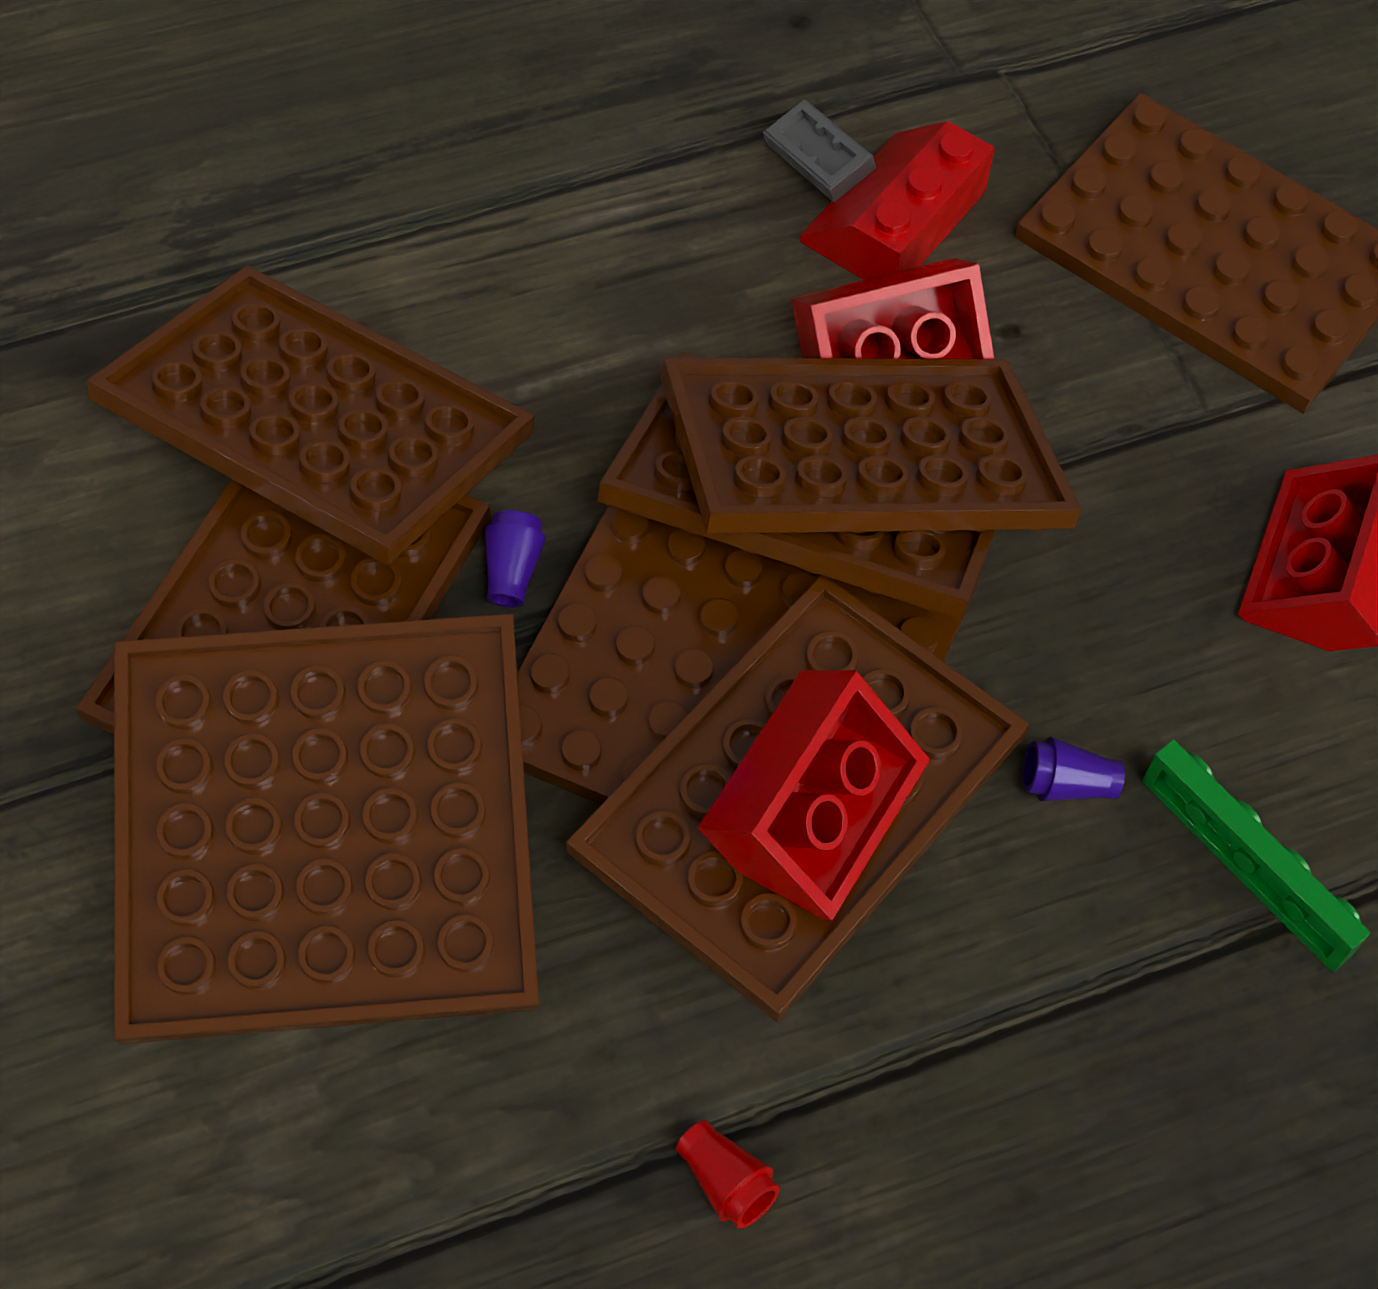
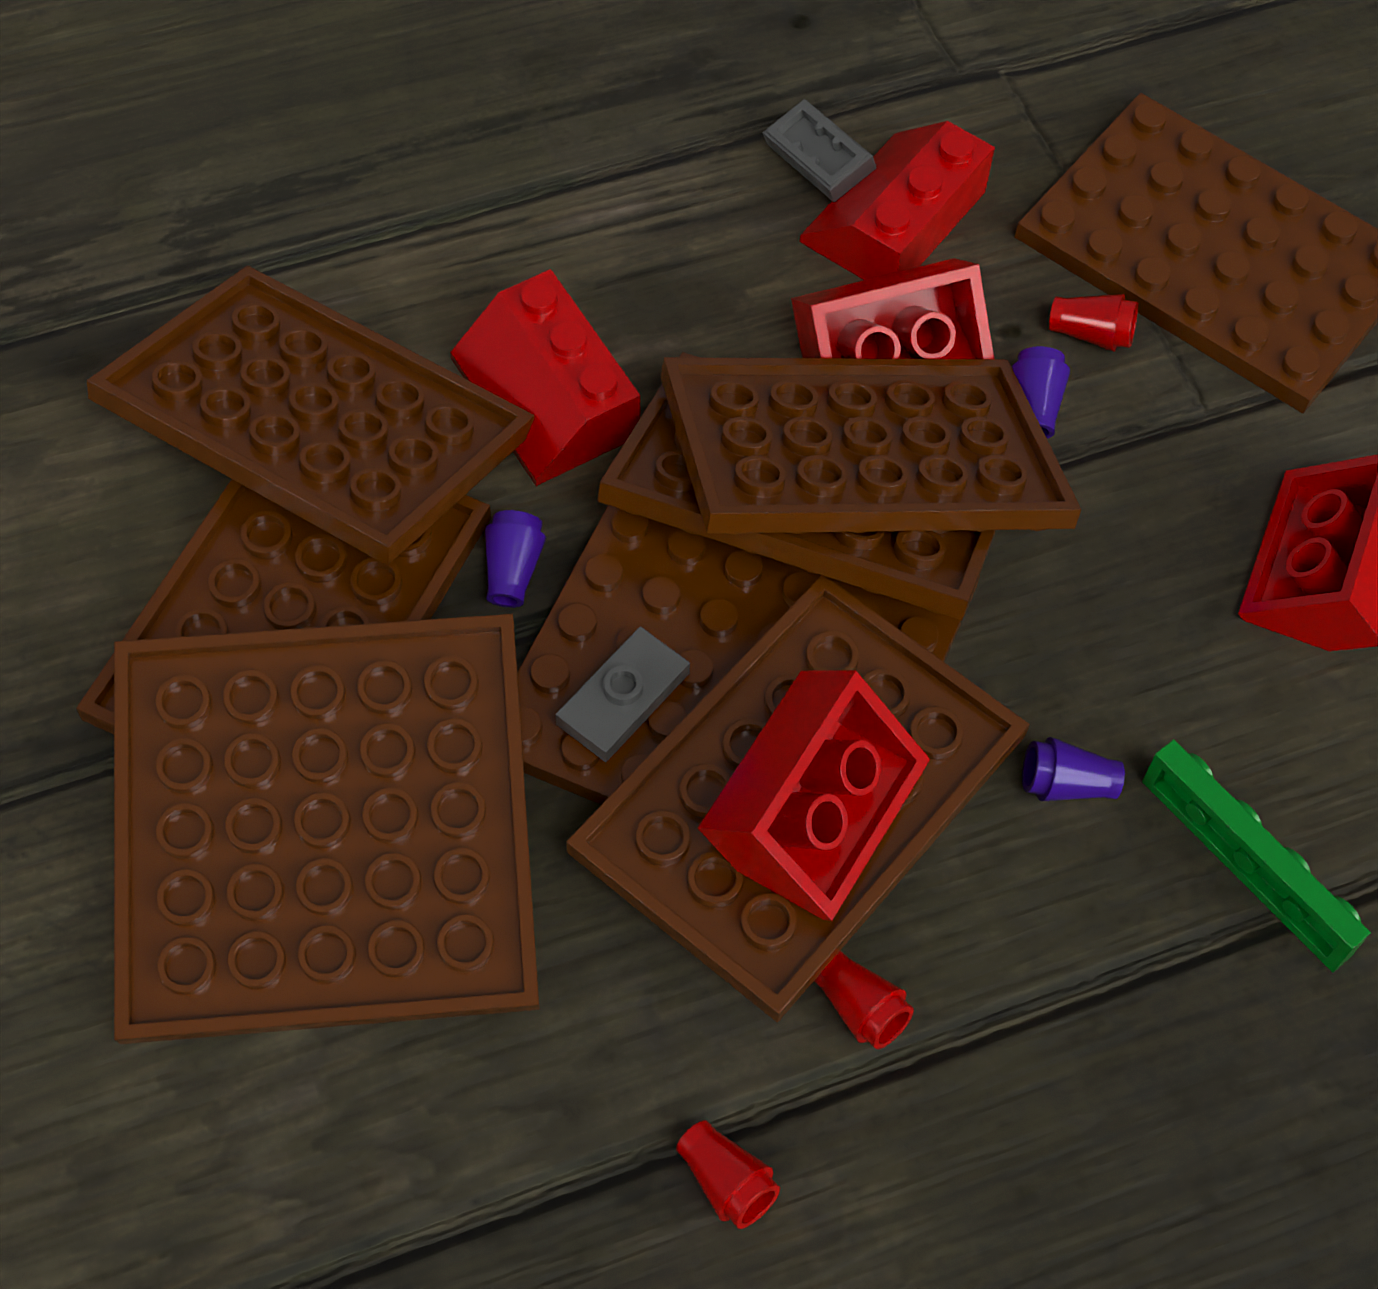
none -> red slope [450,269,640,486]
none -> dark grey plate [555,626,690,762]
none -> red cone [814,950,914,1049]
none -> dark purple cone [1012,346,1070,439]
none -> red cone [1049,294,1138,352]

